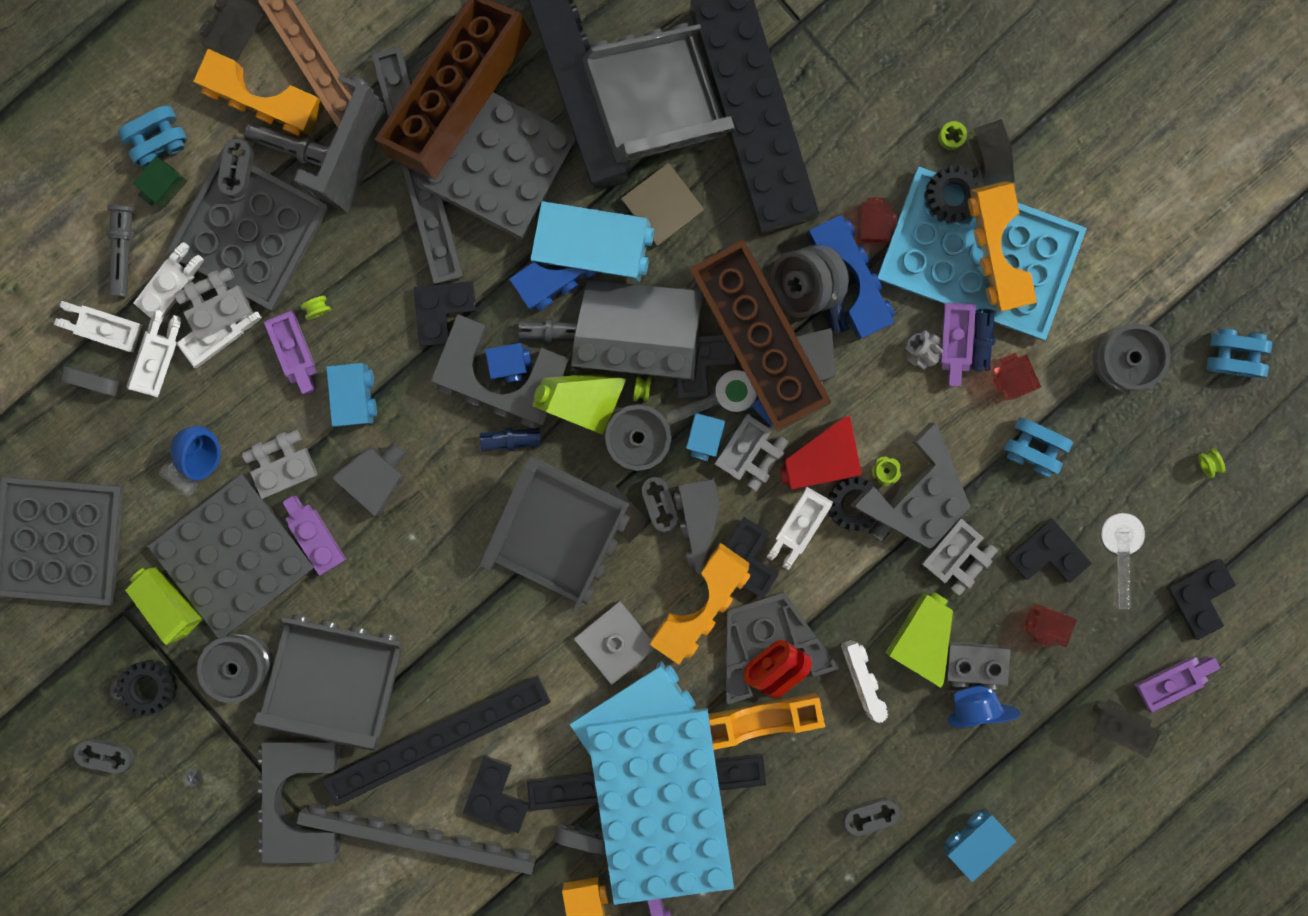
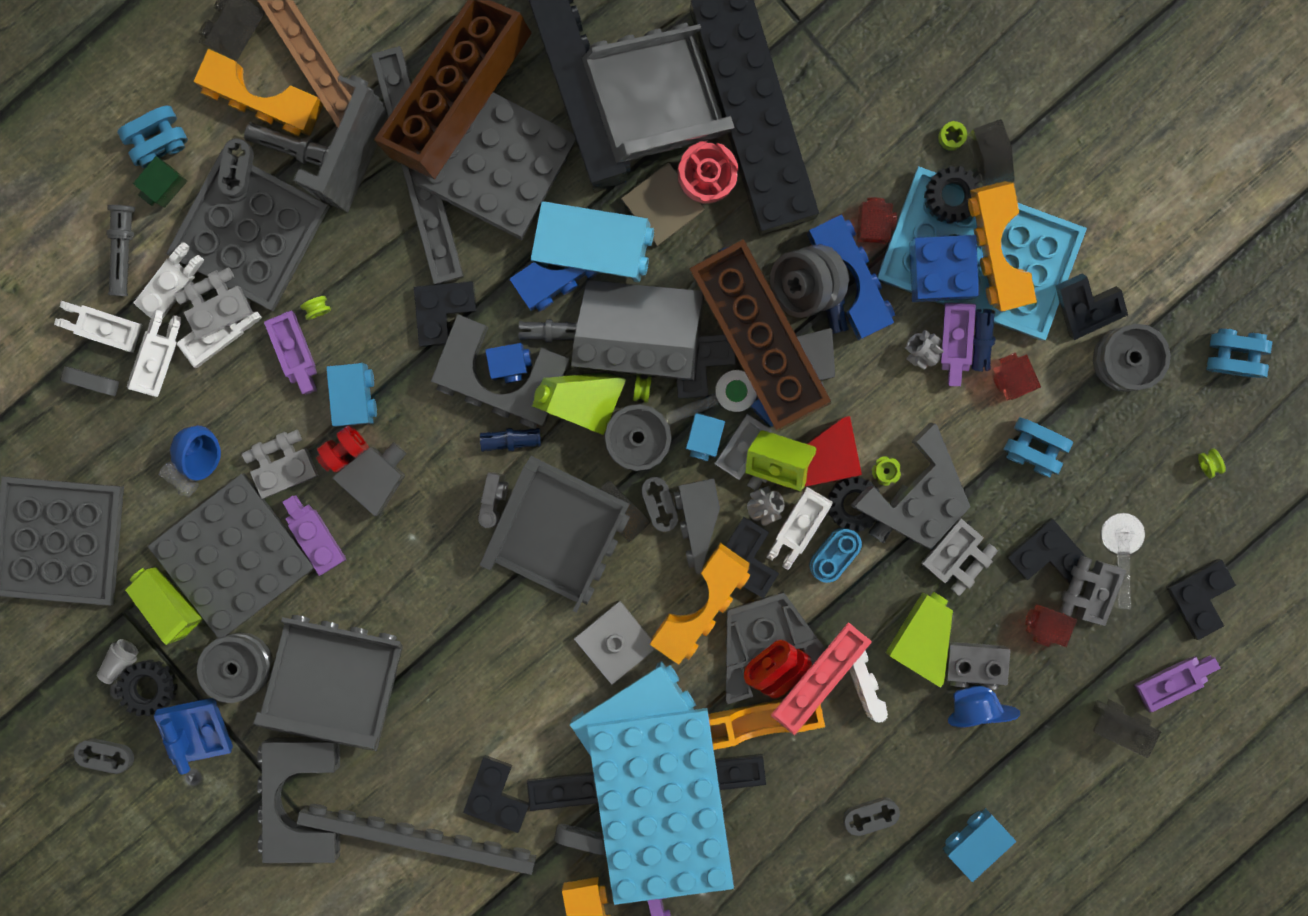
black plate [323,675,551,807] -> none
none -> light grey cone [97,639,138,684]
none -> blue plate [154,698,233,775]
none -> red brick [316,425,369,472]
none -> flat silver plate [478,472,509,528]
none -> coral cylinder [677,141,738,204]
none -> lime panel [745,430,816,492]
none -> light grey gear [747,486,785,526]
none -> coral tile [771,622,872,736]
none -> dark azure brick [809,528,862,583]
none -> blue brick [909,235,979,302]
none -> black plate [1055,273,1128,340]
none -> flat silver plate [1060,556,1126,626]

